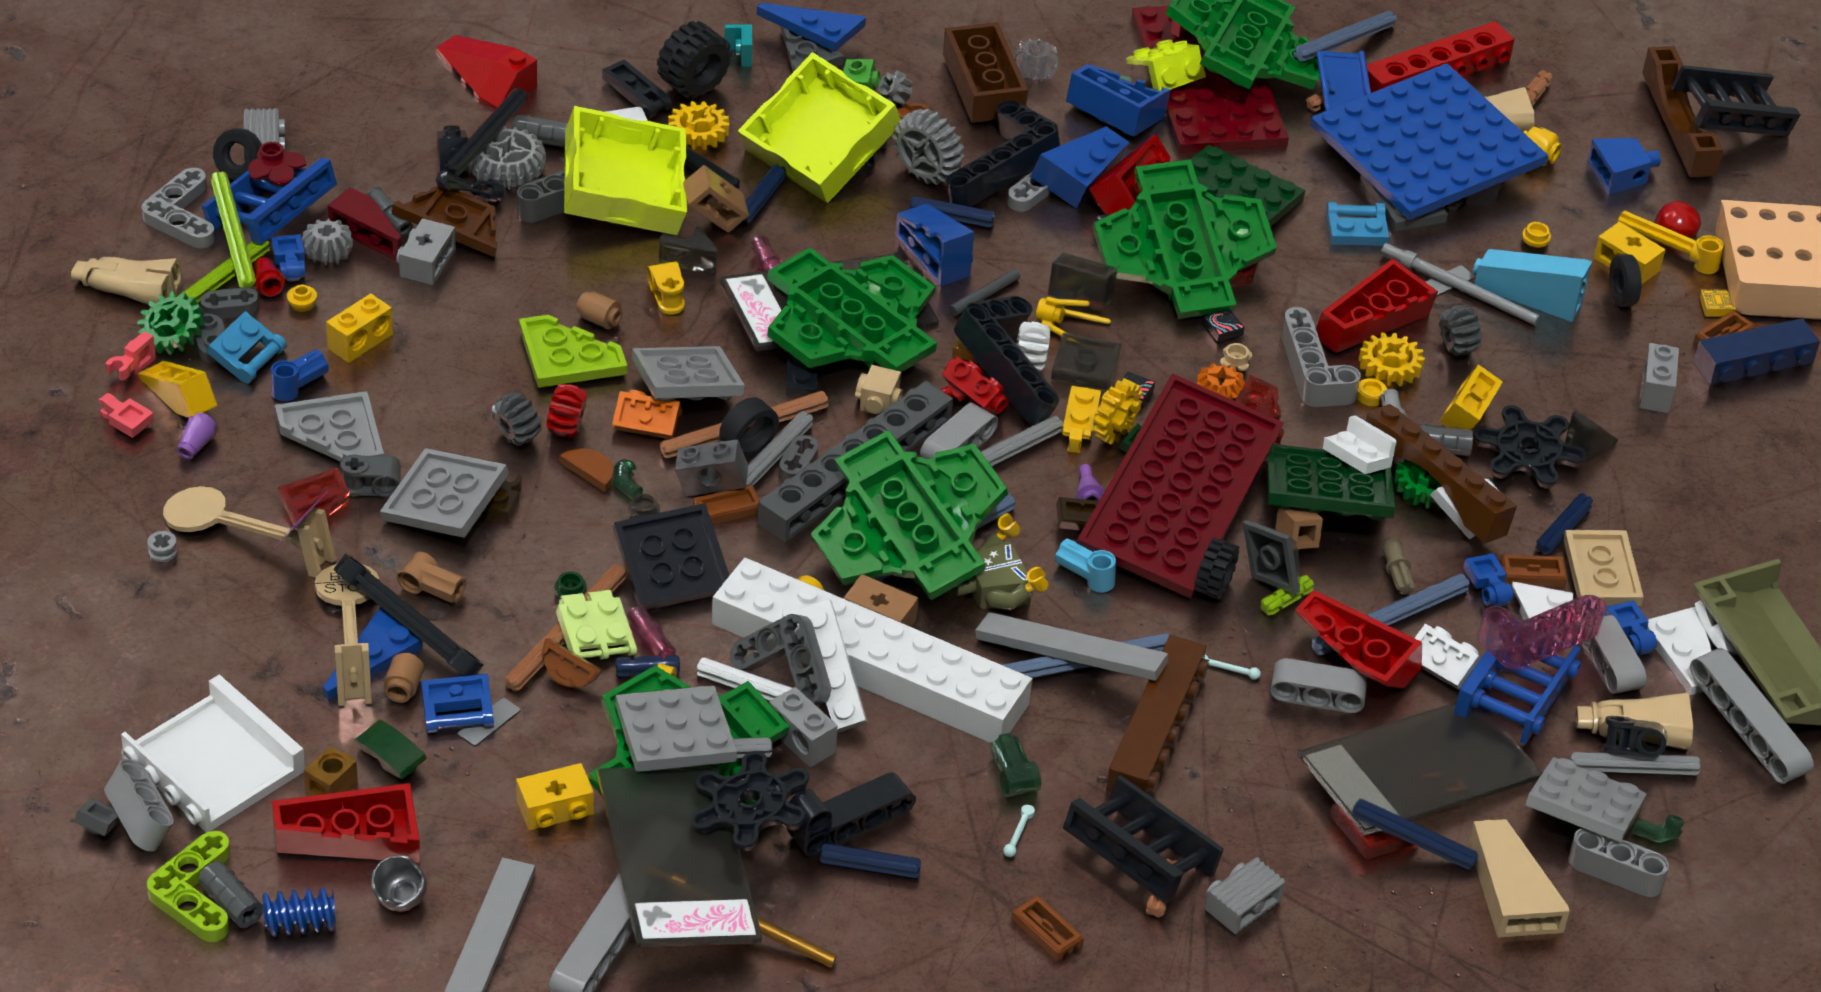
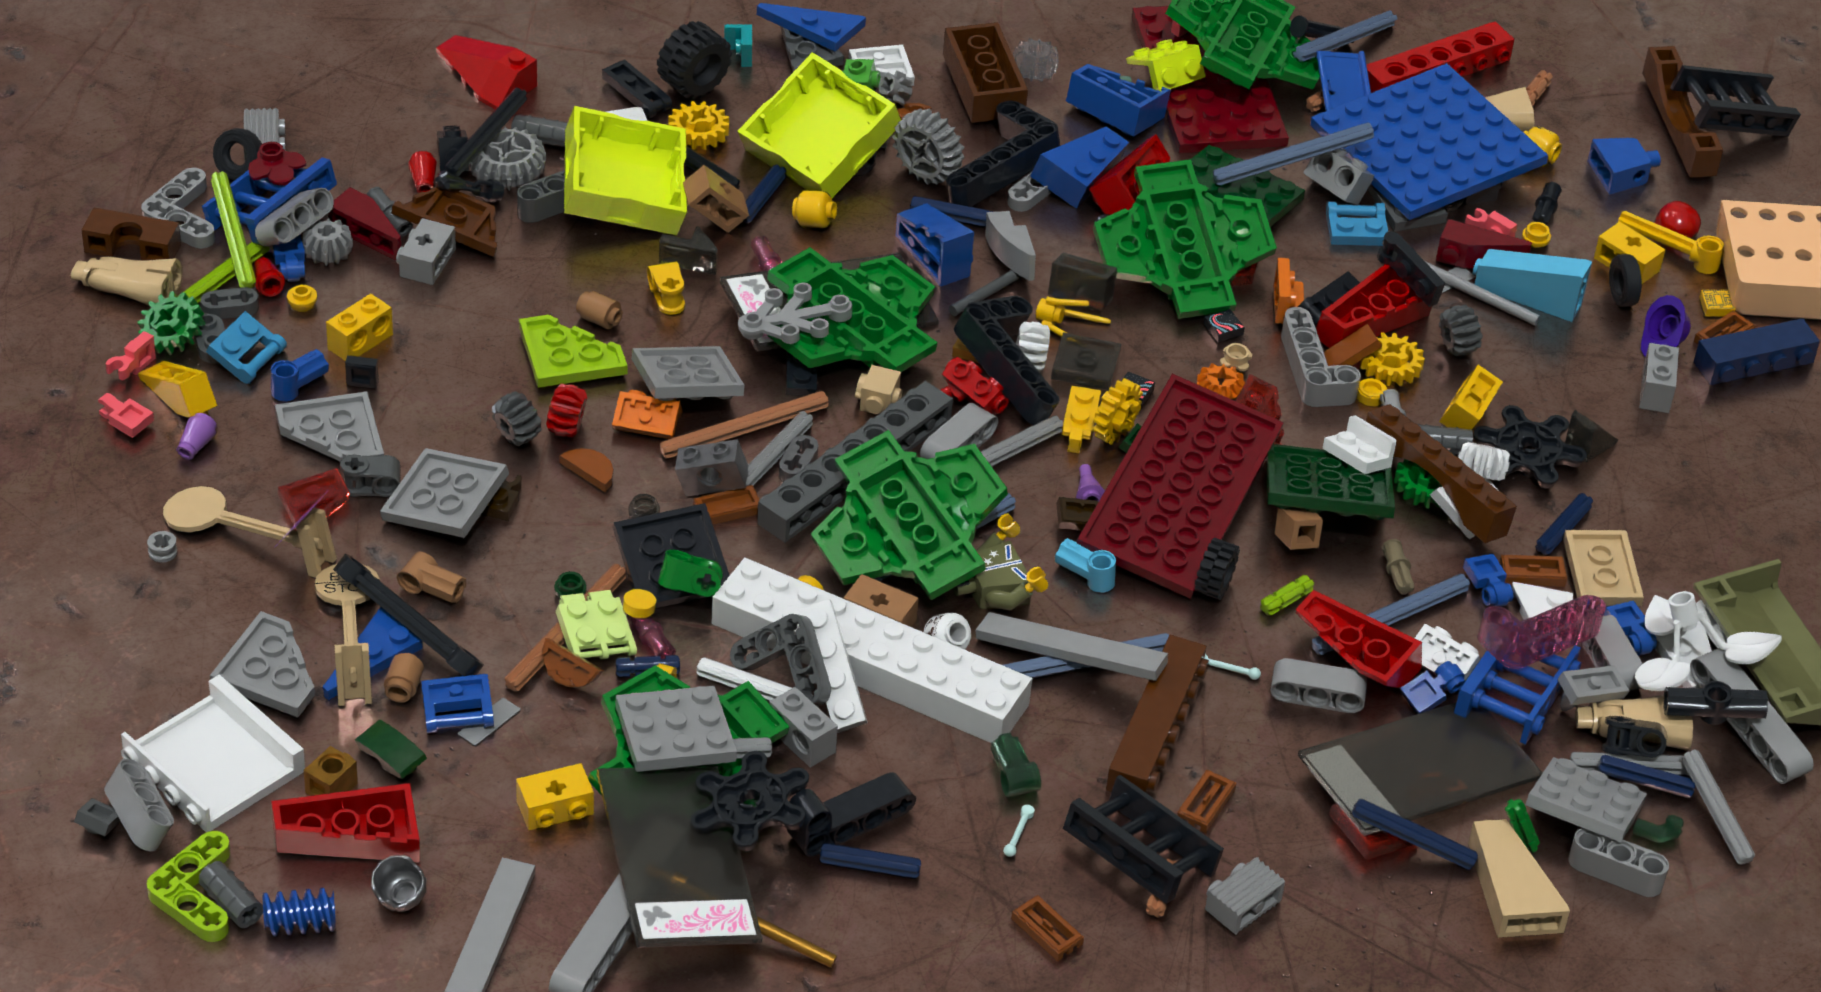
clear green arm [613,459,643,500] -> none
black tyre [719,397,779,458] -> none
dark grey slope [1242,520,1301,594] -> none
none -> reddish brown arch [81,207,181,260]
none -> light grey plate [210,611,315,717]
none -> light grey beam [255,188,334,247]
none -> black tile [345,355,379,389]
none -> red cone [408,151,437,193]
none -> yellow tile [623,589,656,618]
none -> green piece [658,549,723,597]
none -> light grey plant [738,283,852,344]
none -> yellow head [792,191,837,228]
none -> white wing [849,44,915,86]
none -> white head [923,613,971,650]
none -> light grey slope [985,211,1036,281]
none -> dark orange tile [1177,770,1237,833]
none -> sand blue axle [1213,122,1374,186]
none -> orange bracket [1273,258,1304,324]
none -> black axle [1290,15,1354,45]
none -> black plate [1298,271,1360,327]
none -> light grey brick [1303,148,1374,205]
none -> dark orange tile [1324,324,1382,366]
none -> black plate [1377,231,1446,307]
none -> blue plate [1400,661,1465,717]
none -> dark red slope [1435,219,1532,268]
none -> white gear [1458,442,1510,481]
none -> coral plate [1465,208,1517,237]
none -> green axle [1505,799,1540,853]
none -> black axle [1532,182,1562,225]
none -> light grey tile [1557,665,1629,711]
none -> dark blue axle [1598,755,1695,798]
none -> white plant [1635,591,1782,691]
none -> dark purple piece [1641,295,1691,357]
none -> black piece [1663,681,1768,725]
none -> light grey axle [1682,749,1755,865]

